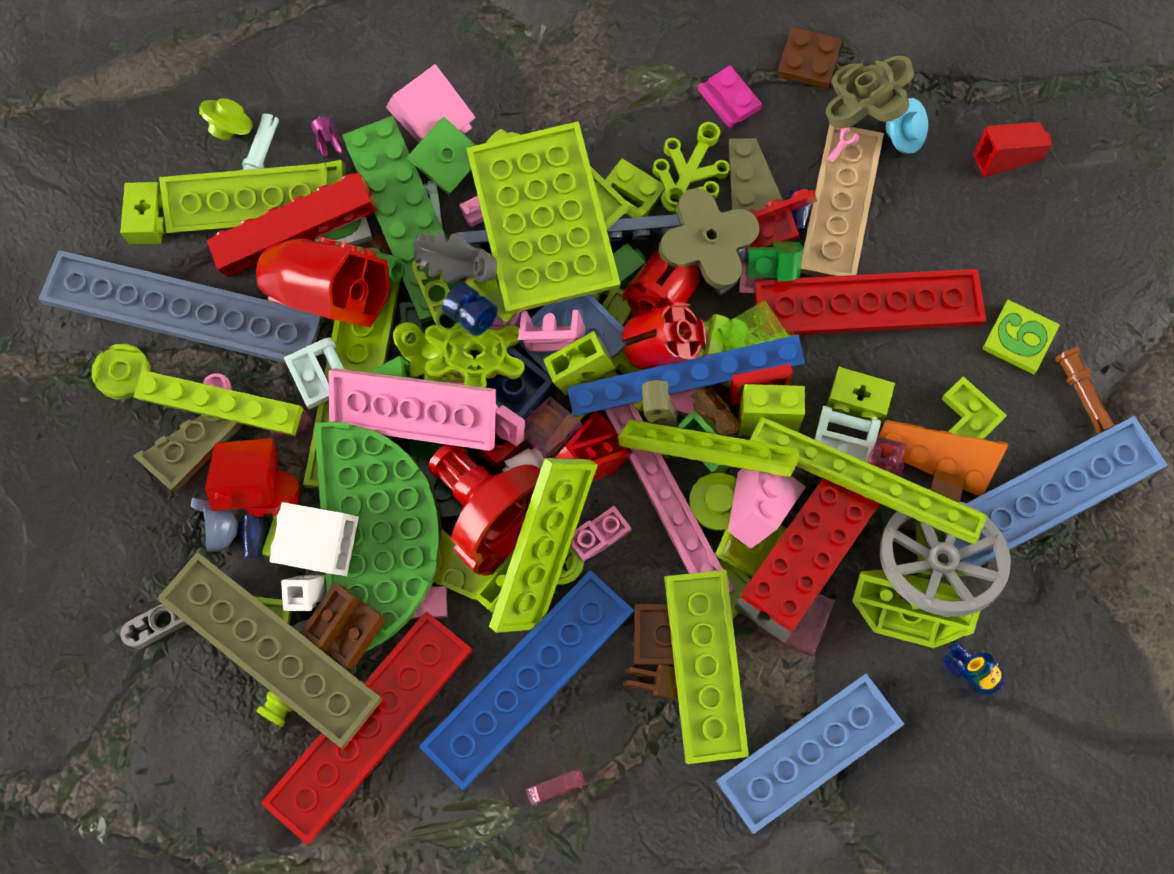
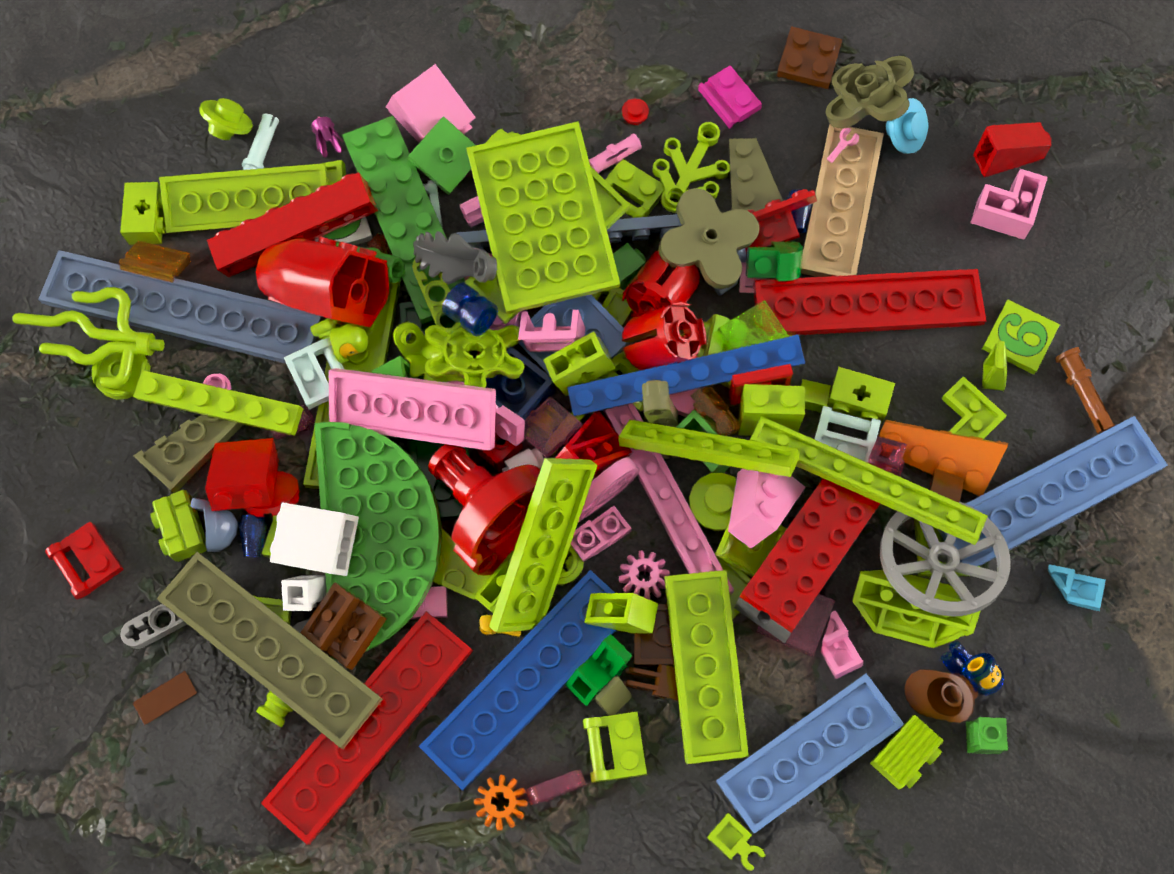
none -> lime plant [12,287,165,388]
none -> red plate [45,521,124,600]
none -> clear orange plate [119,241,190,283]
none -> reddish brown sticker [133,671,197,726]
none -> lime brick [150,490,207,562]
none -> lime piece [310,318,368,364]
none -> orange gear [474,775,528,831]
none -> yellow hand [479,615,521,637]
none -> green brick [565,634,632,707]
none -> bright pink piece [578,457,639,522]
none -> lime plate [583,712,647,783]
none -> lime slope [584,593,658,633]
none -> bright pink pin [589,134,642,174]
none -> olive slope [595,676,632,716]
none -> bright pink gear [619,551,670,600]
none -> red plate [622,98,649,125]
none -> lime plate [707,813,765,871]
none -> lime slope [801,379,831,412]
none -> bright pink slope [821,610,863,679]
none -> lime brick [870,715,943,790]
none -> reddish brown piece [905,669,978,723]
none -> bright green window [966,717,1008,754]
none -> bright pink brick [970,169,1048,240]
none -> lime slope [982,341,1007,391]
none -> medium azure slope [1048,564,1106,611]

